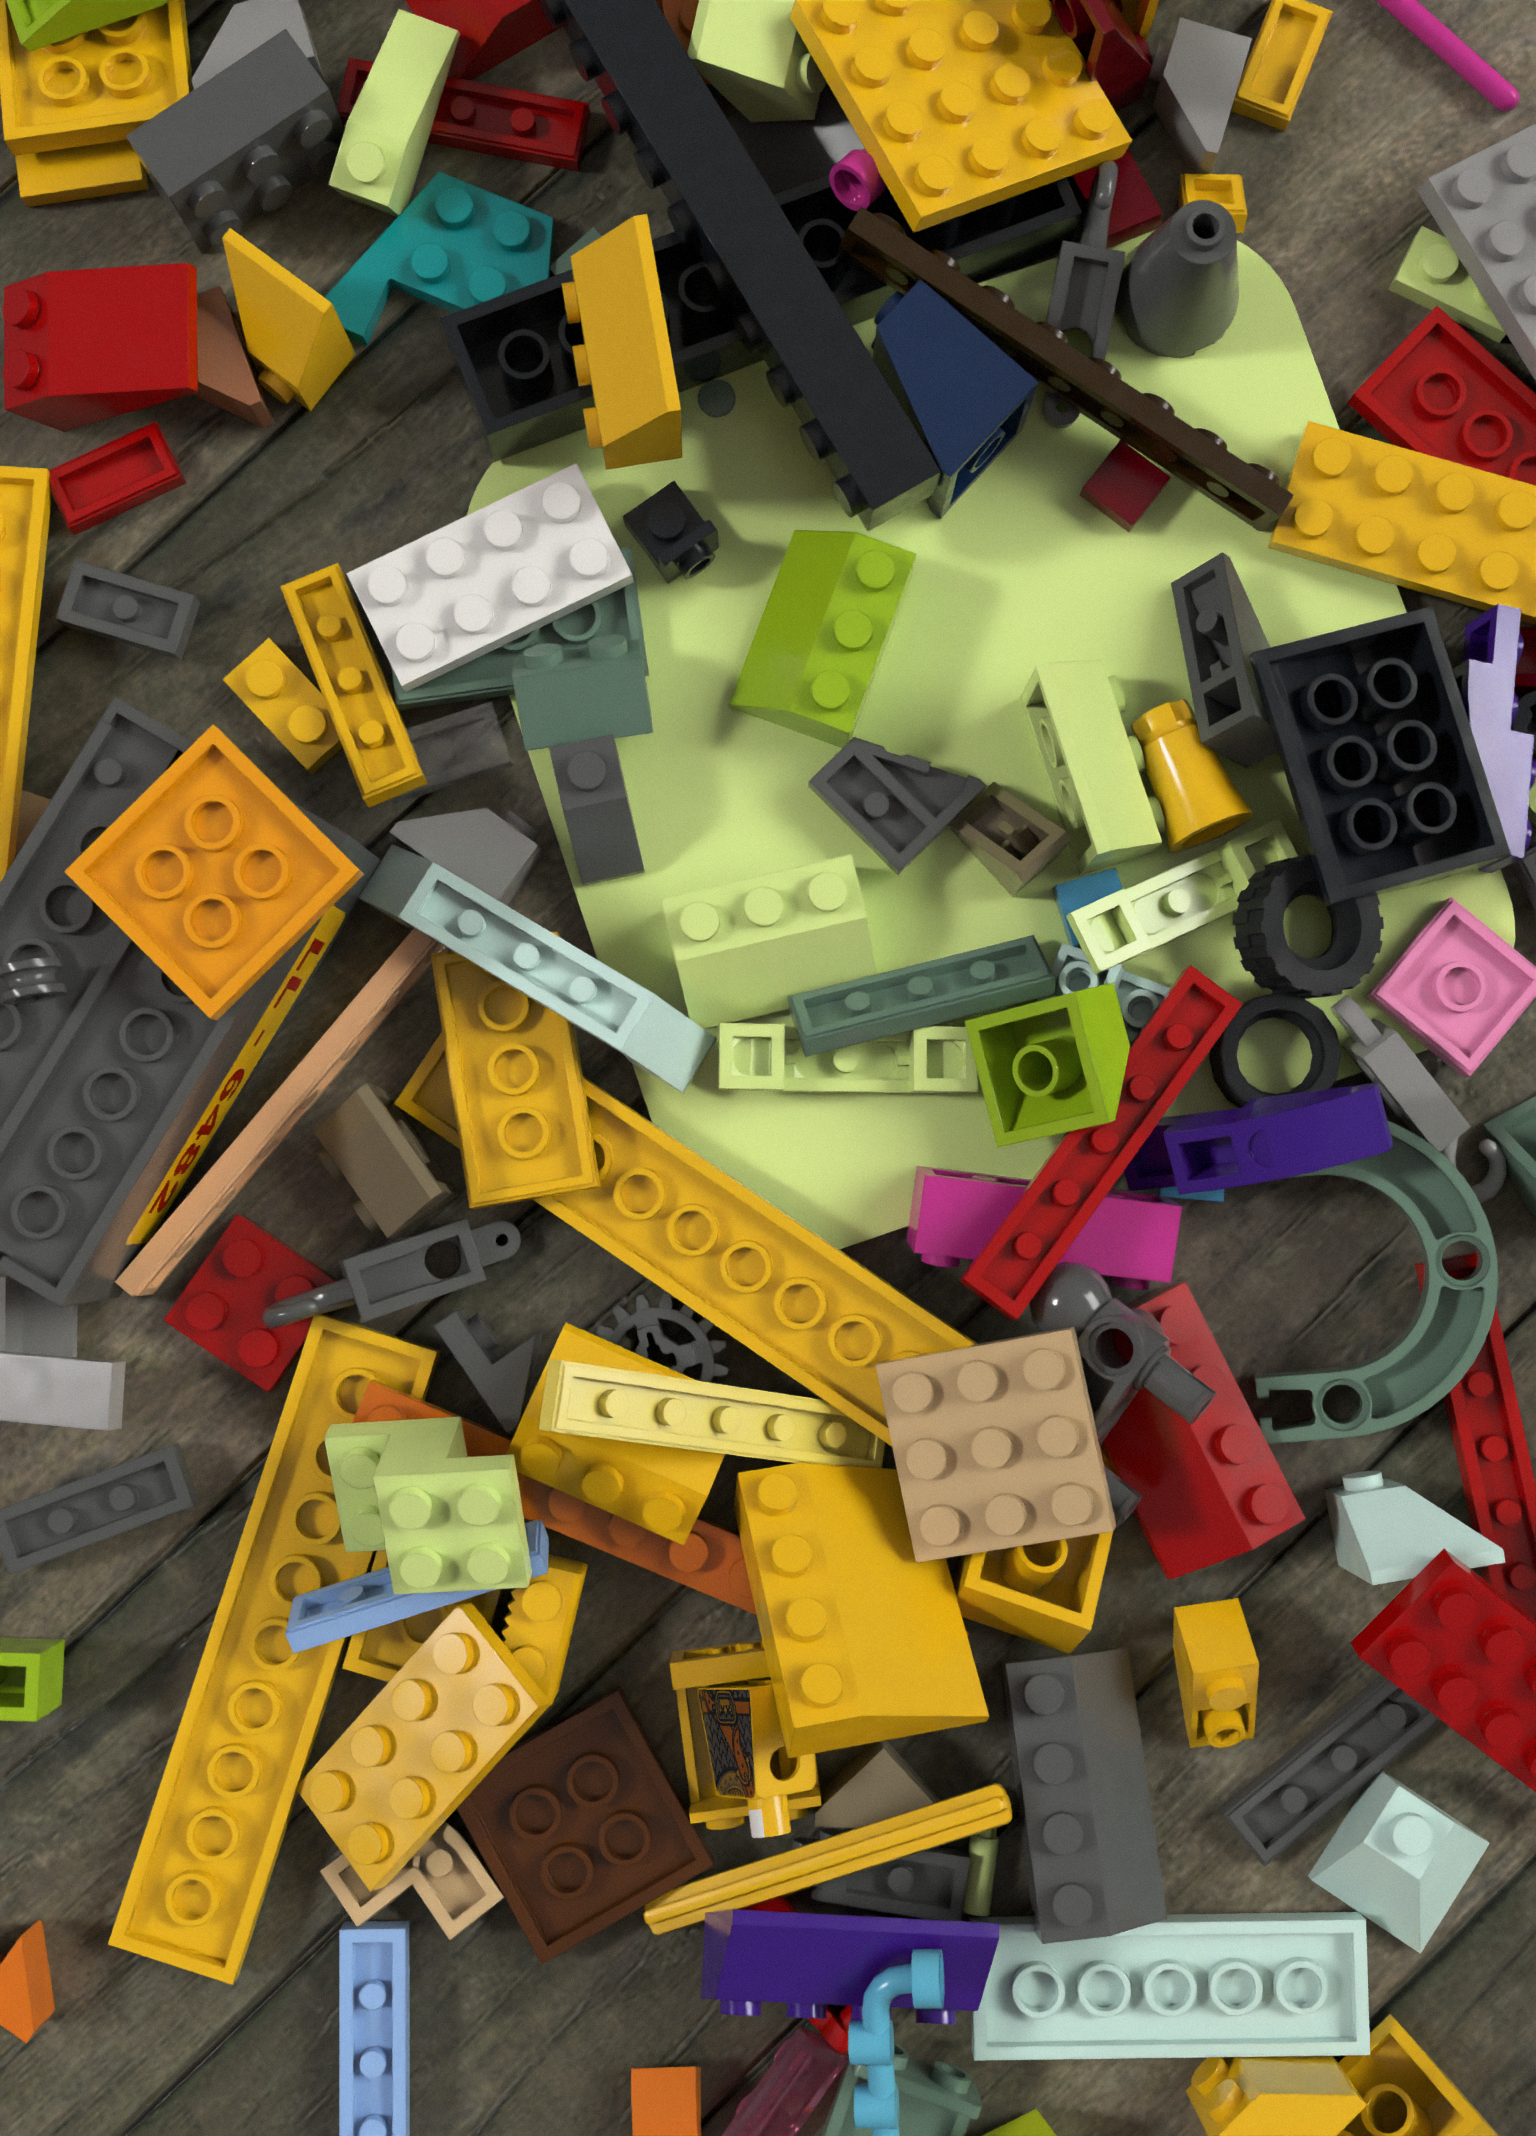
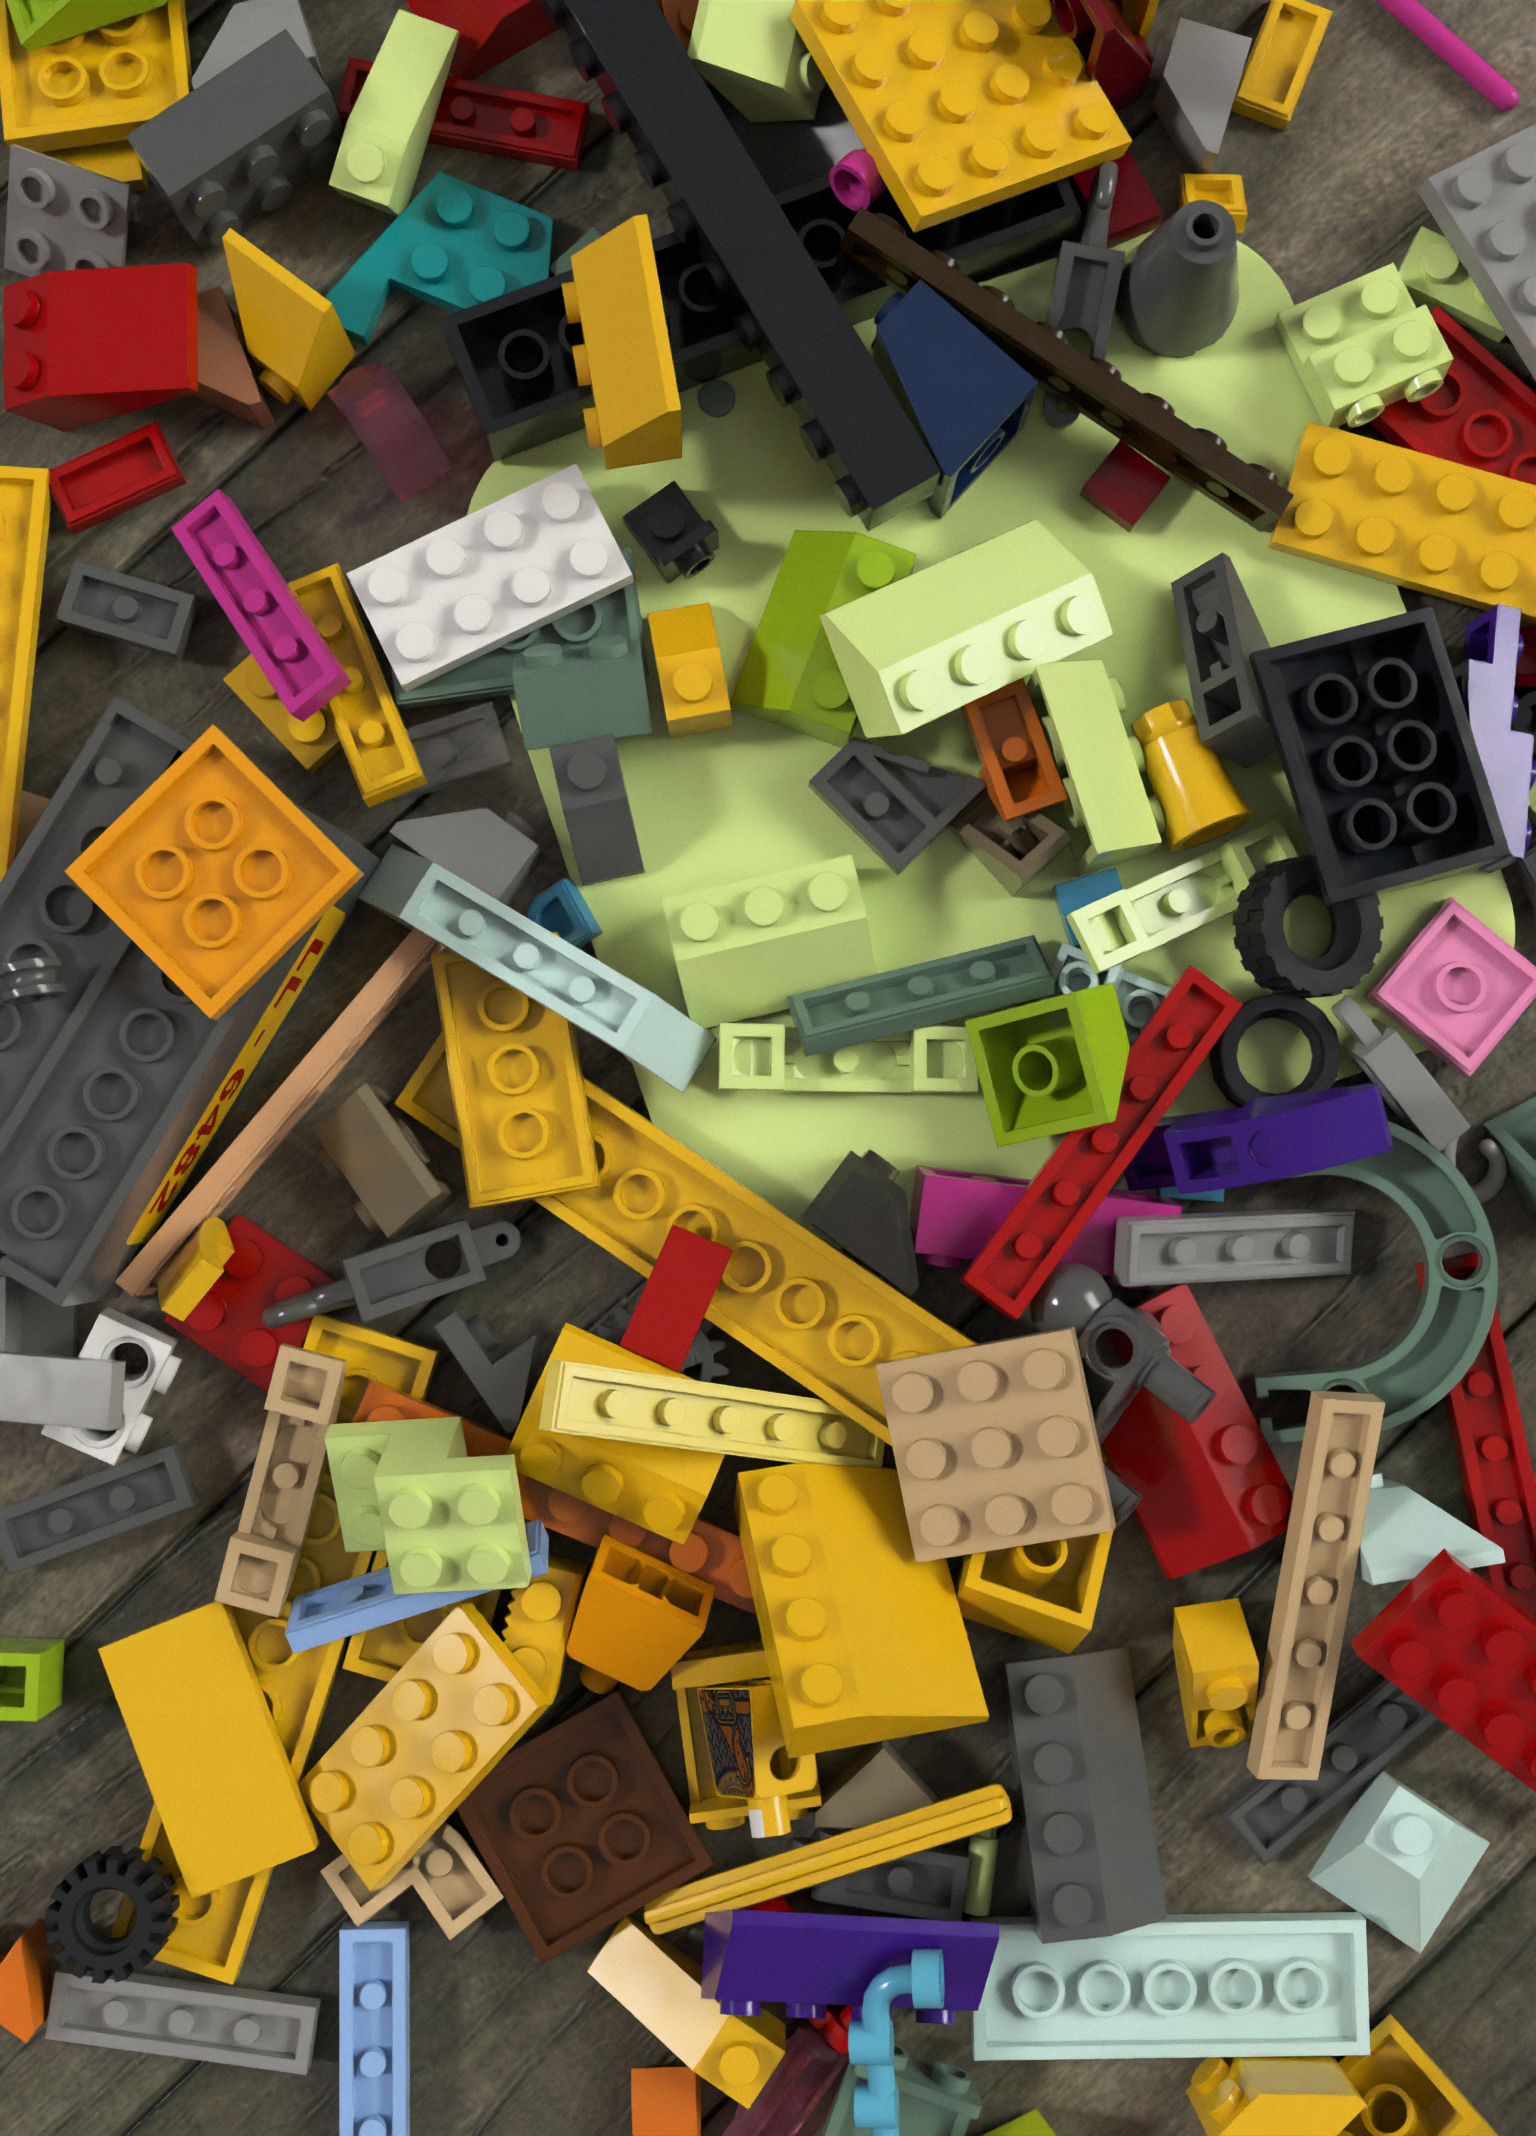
none -> light grey hinge [4,144,146,278]
none -> white brick [41,1307,182,1466]
none -> black tyre [45,1845,180,1984]
none -> light grey plate [45,1963,321,2075]
none -> yellow tile [98,1601,320,1900]
none -> yellow slope [158,1216,235,1321]
none -> dark pink plate [171,489,352,722]
none -> tan slope [214,1343,347,1618]
none -> clear pink brick [327,360,454,503]
none -> dark azure tile [526,879,603,949]
none -> light orange torso [565,1534,716,1694]
none -> yellow slope [587,1915,786,2110]
none -> red tile [619,1224,733,1372]
none -> yellow slope [647,602,732,738]
none -> clear smoke slope [801,1149,919,1297]
none -> yellowish green slope [819,519,1113,738]
none -> orange slope [961,678,1068,822]
none -> light grey tile [1113,1207,1355,1287]
none -> tan plate [1246,1390,1385,1780]
none -> yellowish green plate [1274,262,1454,428]

